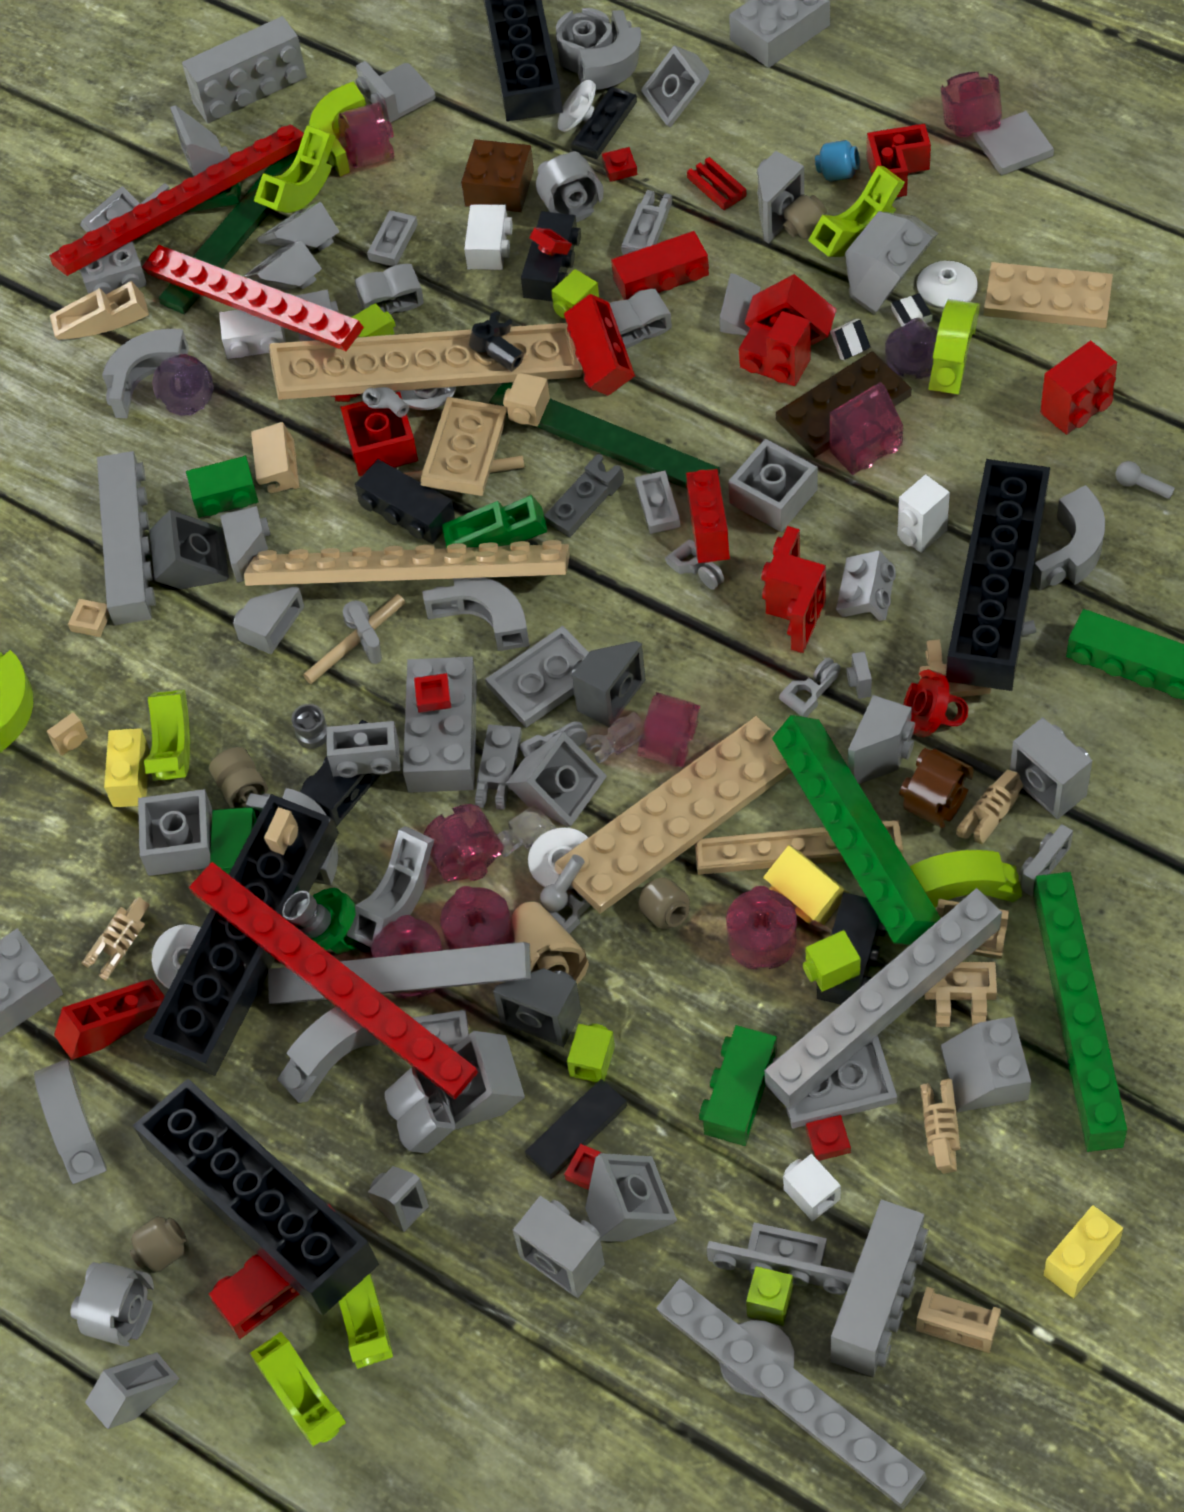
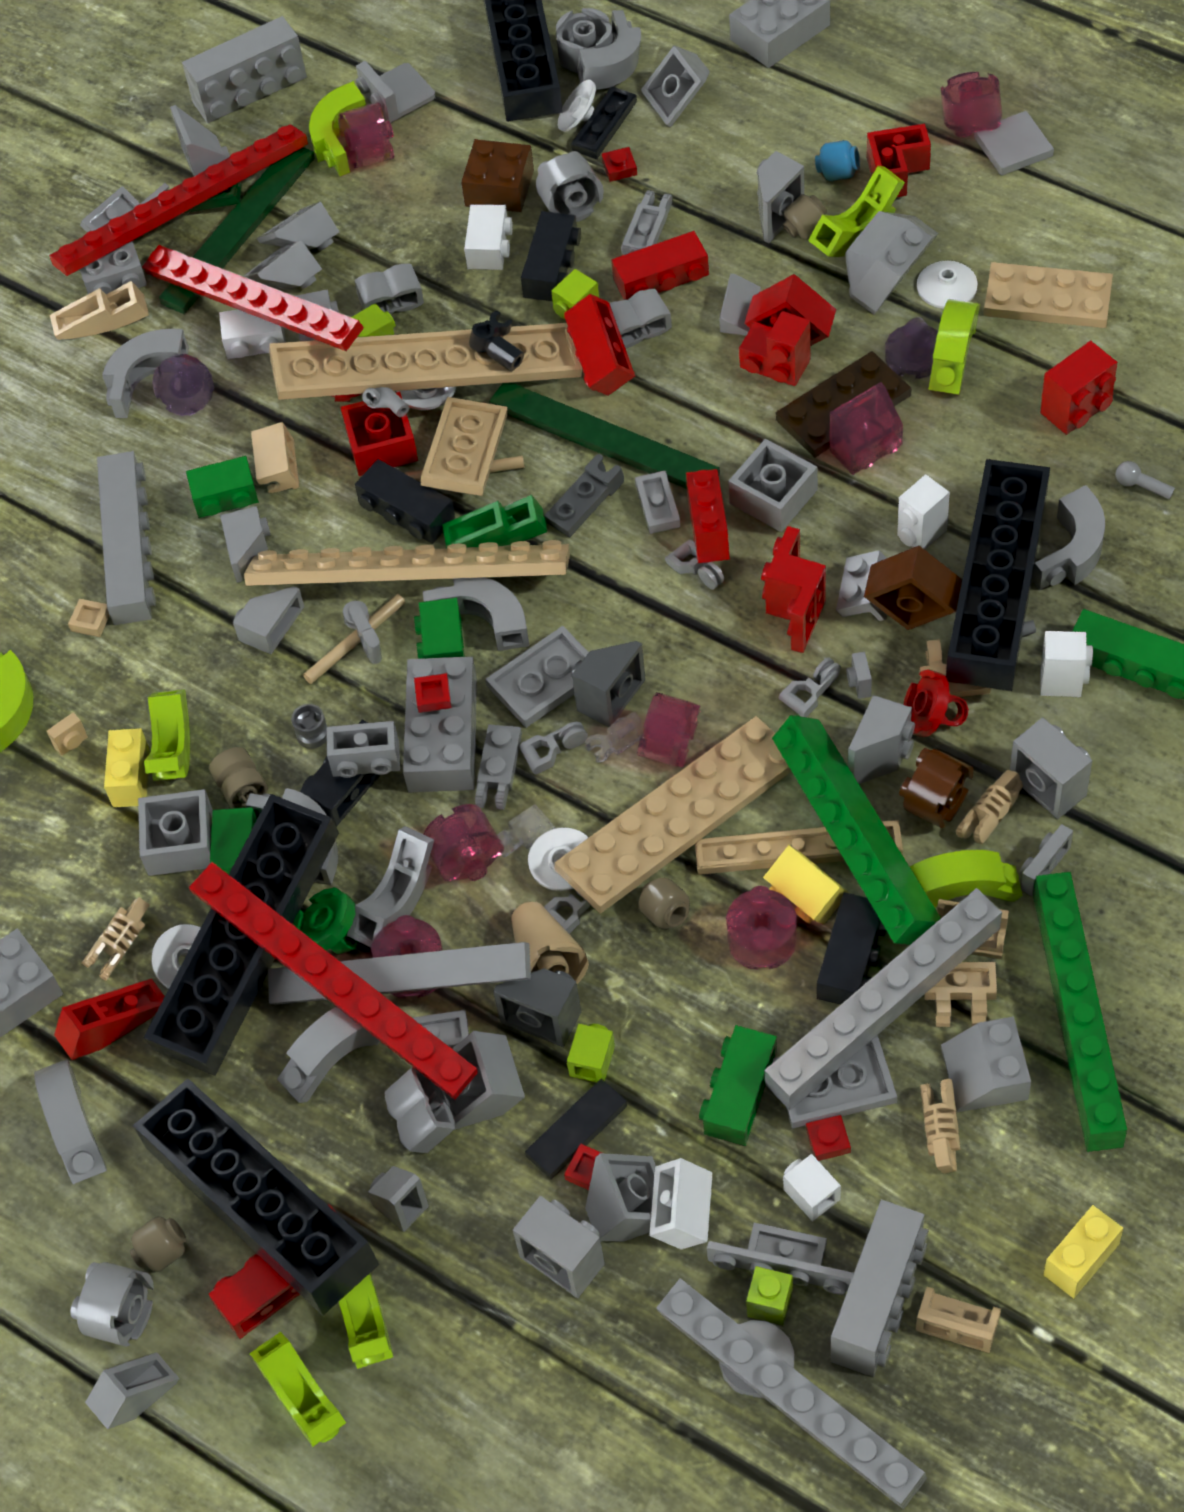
dark grey slope [149,510,229,589] -> none
lime arch [254,125,336,213] -> none
tan plate [264,807,298,855] -> none
flat silver wheel [282,890,331,939] -> none
light grey plate [367,210,418,266] -> none
clear pink brick [440,886,514,950] -> none
tan brick [503,373,550,426] -> none
light grey slope [506,731,607,827] -> none
red plate [529,227,572,256] -> none
light grey bar [540,854,585,912] -> none
red tile [687,157,747,210] -> none
lime brick [803,930,861,992] -> none
tile [830,319,871,360] -> none
tile [891,293,932,331] -> none
none -> green brick [414,597,465,659]
none -> white brick [649,1158,712,1250]
none -> reddish brown brick [864,545,963,630]
none -> white brick [1040,631,1093,697]

